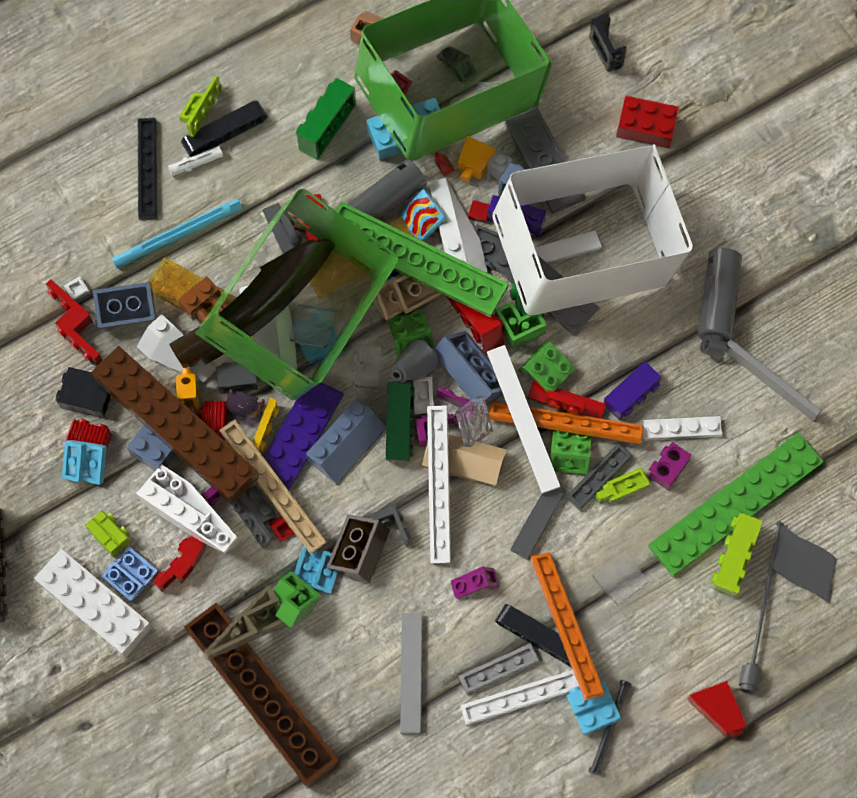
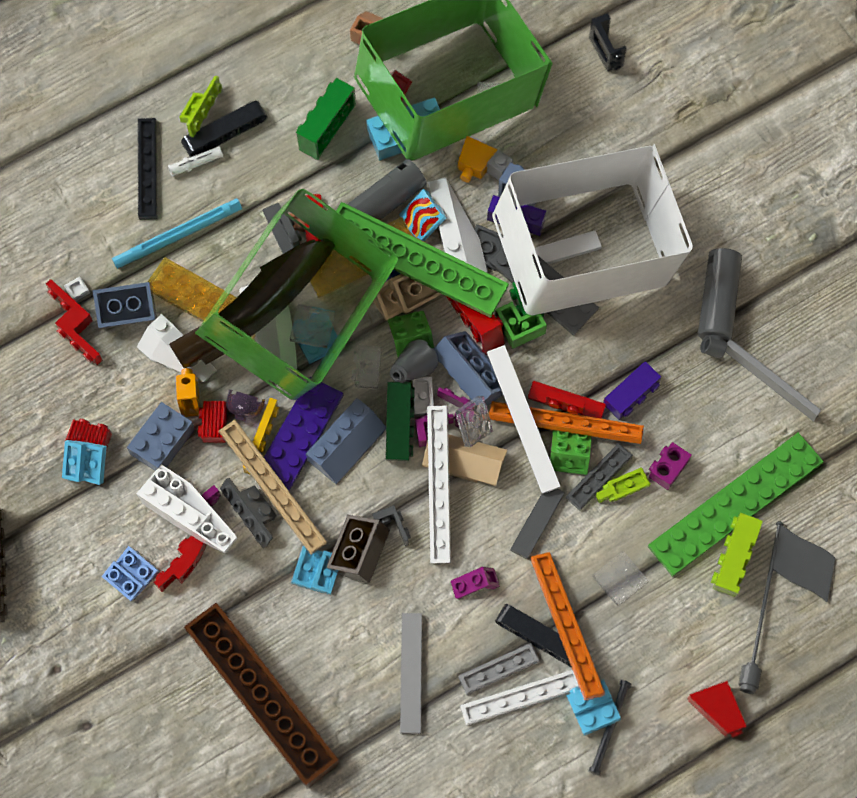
white brick [34,549,152,658] -> none
black brick [56,367,111,419] -> none
lime brick [85,510,131,557] -> none
reddish brown brick [91,346,259,505] -> none
dark orange brick [178,276,227,323] -> none
dark tan wedge [204,585,285,660] -> none
dark grey brick [216,363,258,394] -> none
red slope [269,516,295,543] -> none
bright green brick [274,571,321,628] -> none
red slope [435,152,455,176] -> none
dark grey bracket [437,46,477,83] -> none
red tile [468,200,490,223] -> none
dark grey plate [505,108,586,214] -> none
bright green bracket [518,341,575,393] -> none
red brick [616,95,679,149] -> none
white plate [643,416,722,441] -> none

